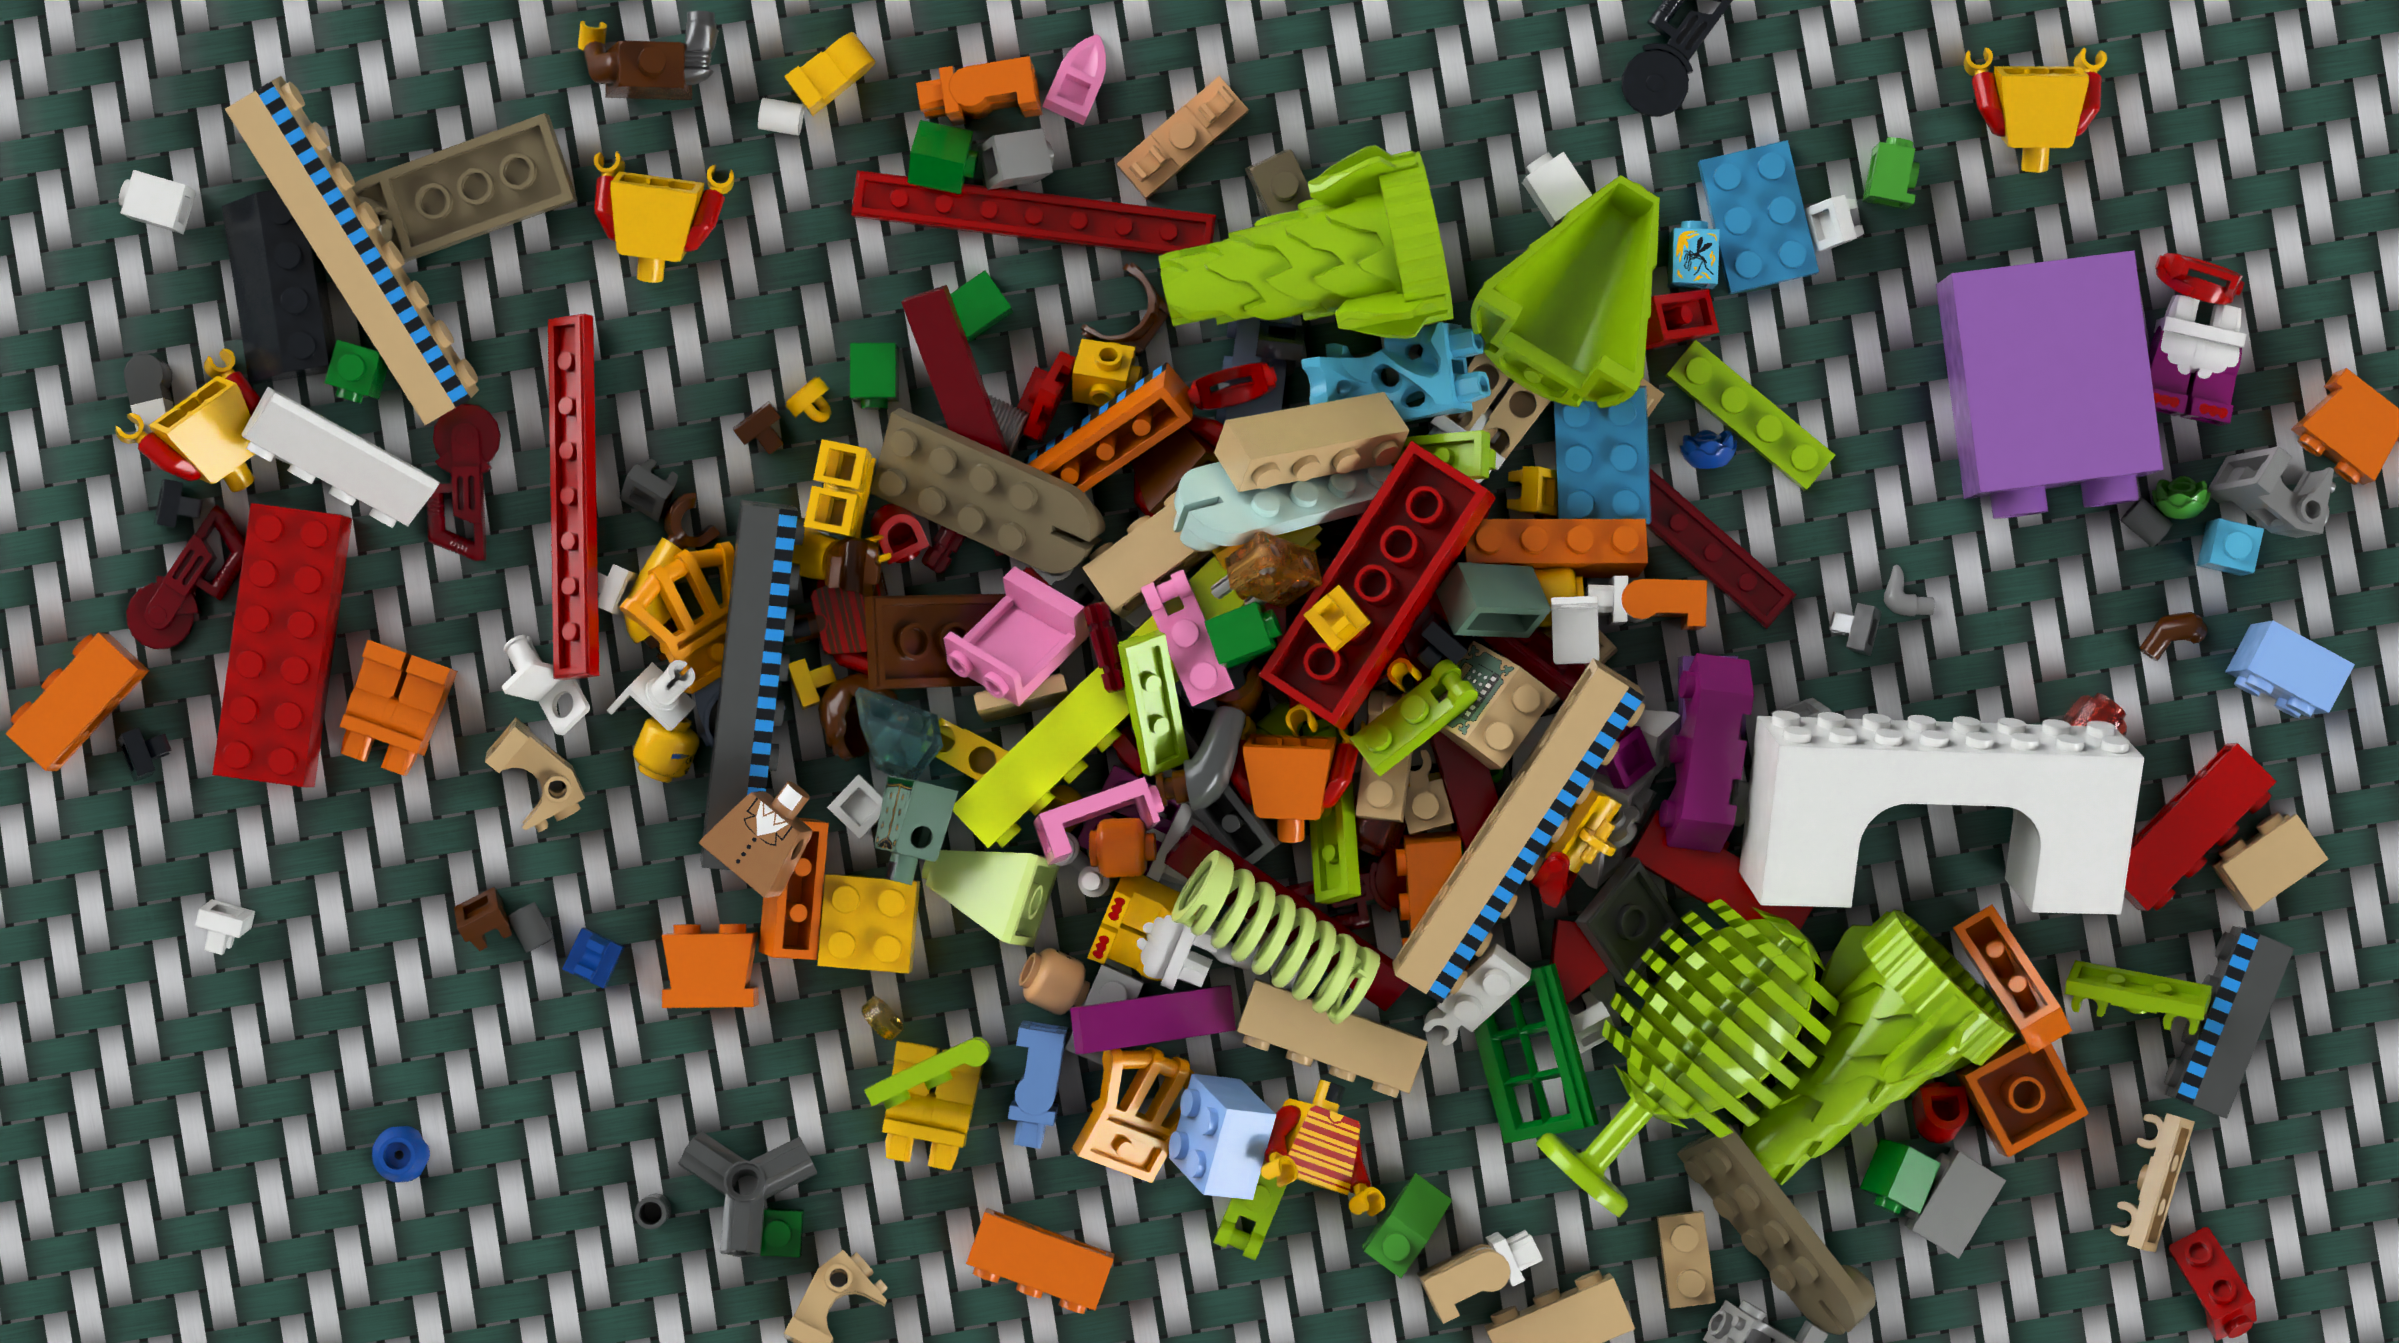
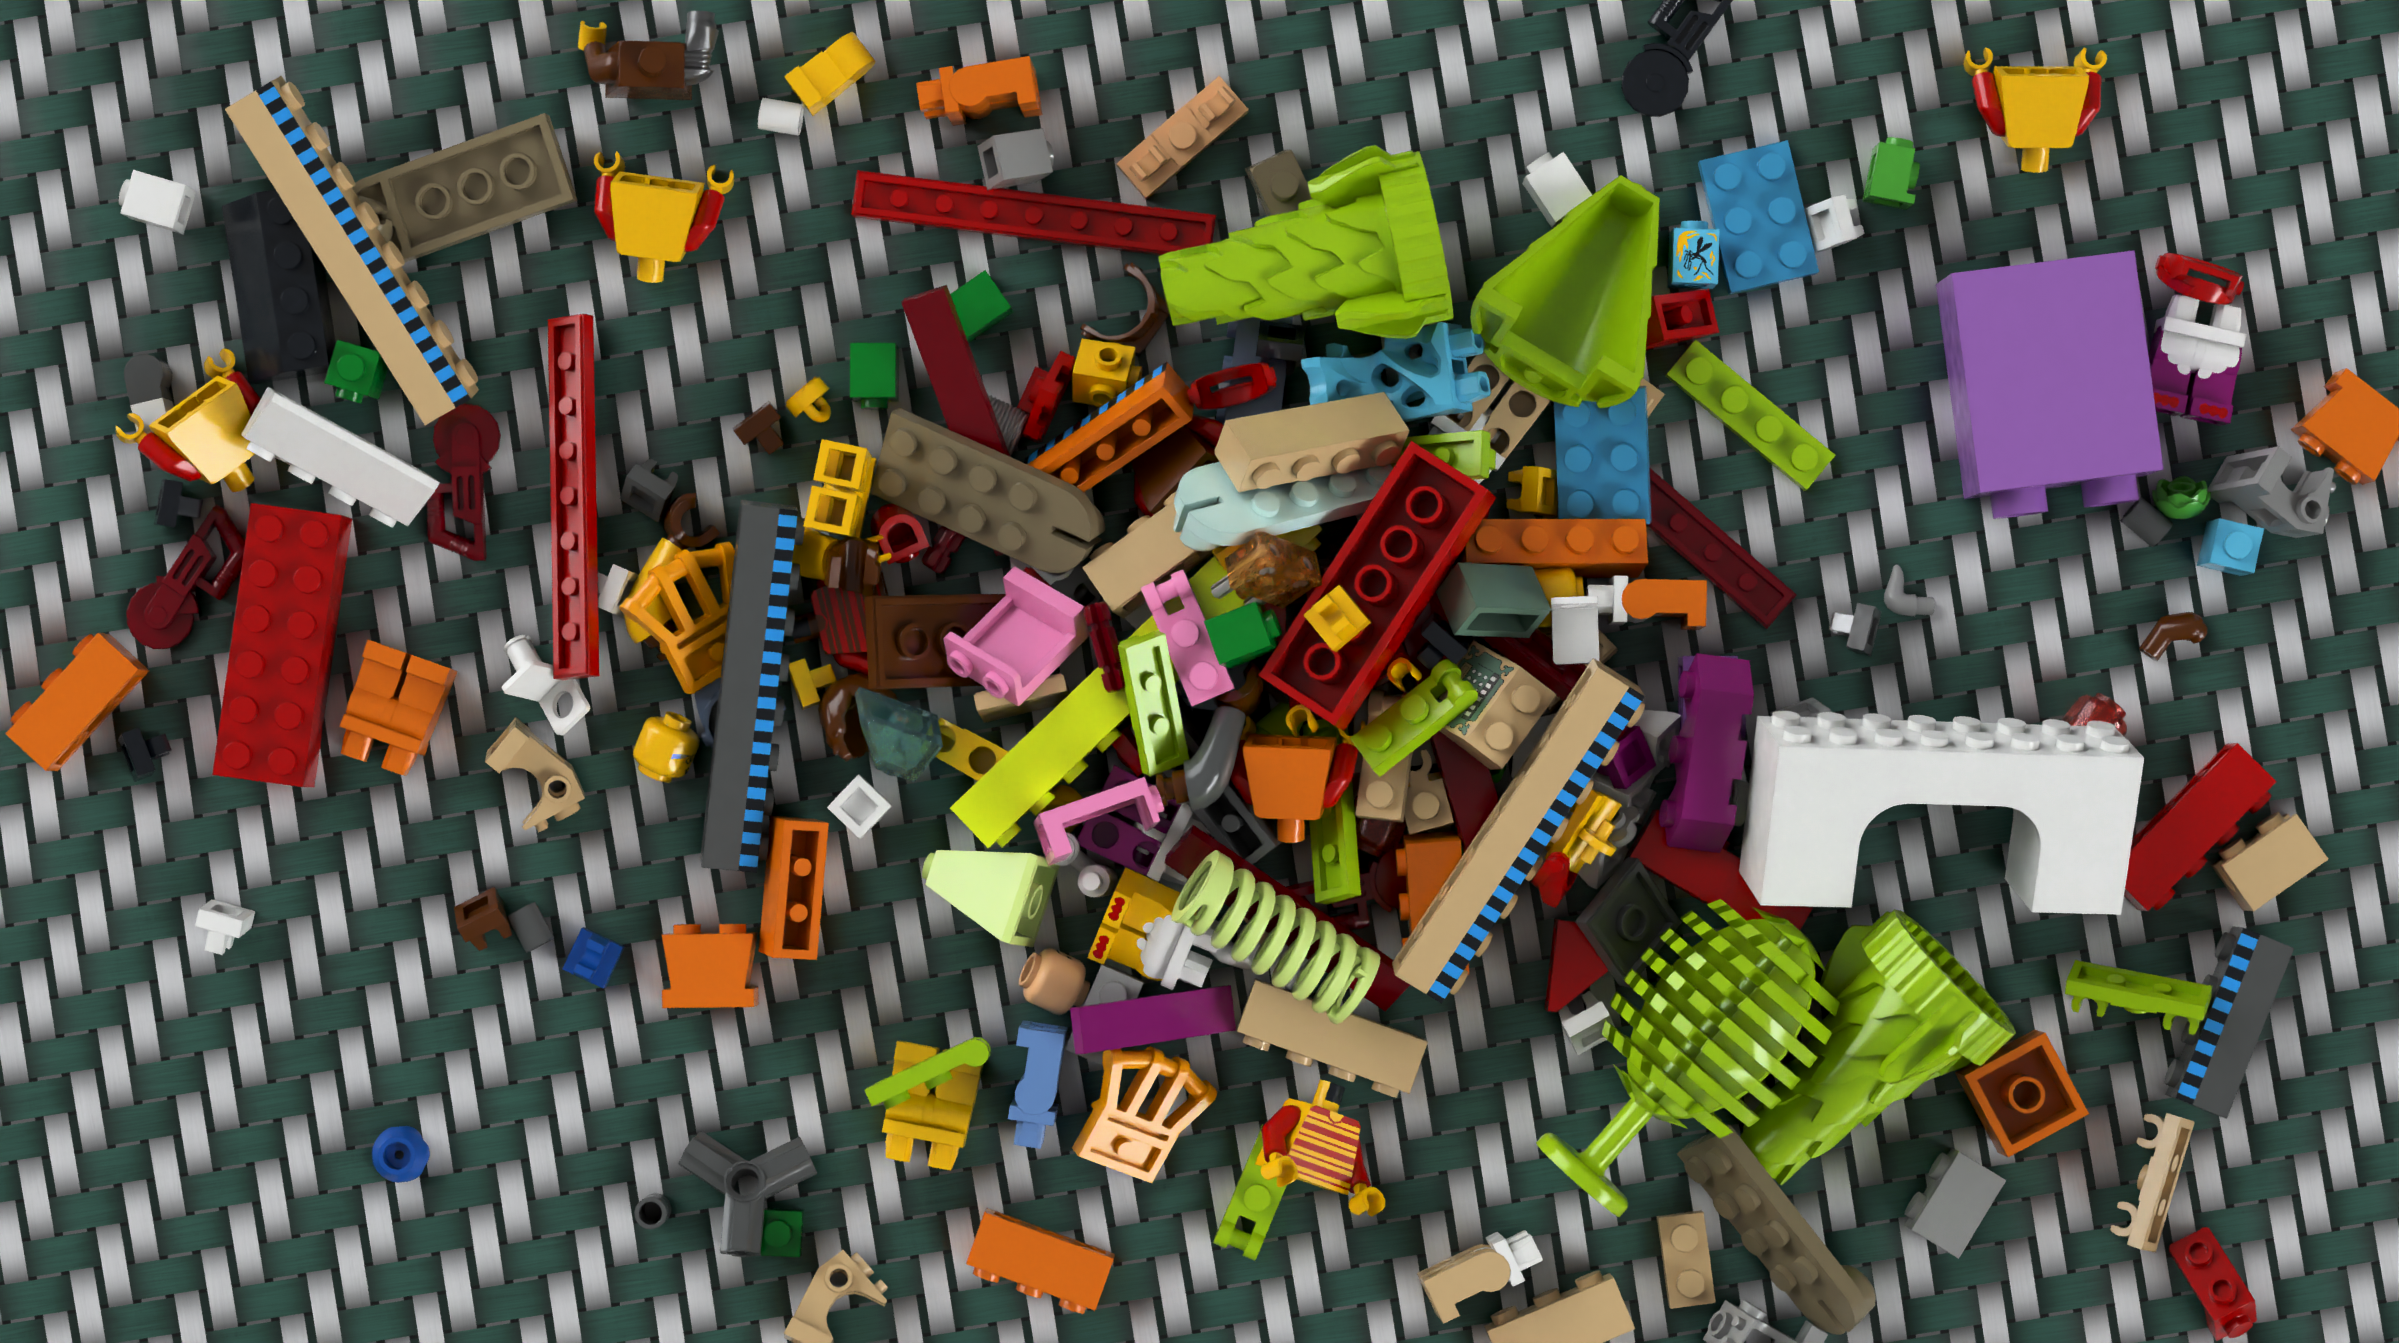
white bracket [606,660,696,731] -> none
medium nougat torso [699,781,813,898] -> none
yellow brick [817,873,920,974] -> none
clear yellow tile [861,996,904,1041] -> none
sand green torso [875,776,958,885] -> none
green brick [908,120,979,194] -> none
bright pink plate [1042,34,1106,125] -> none
orange head [1089,818,1157,878] -> none
light blue brick [1169,1074,1276,1200] -> none
bright green slope [1362,1172,1452,1278] -> none
white plate [1423,943,1532,1046] -> none
green piece [1474,963,1599,1144] -> none
blue plate [1679,430,1737,469] -> none
green brick [1860,1138,1941,1215] -> none
red plate [1912,1082,1969,1144] -> none
orange brick [1953,904,2072,1054] -> none
light blue brick [2225,620,2355,718] -> none

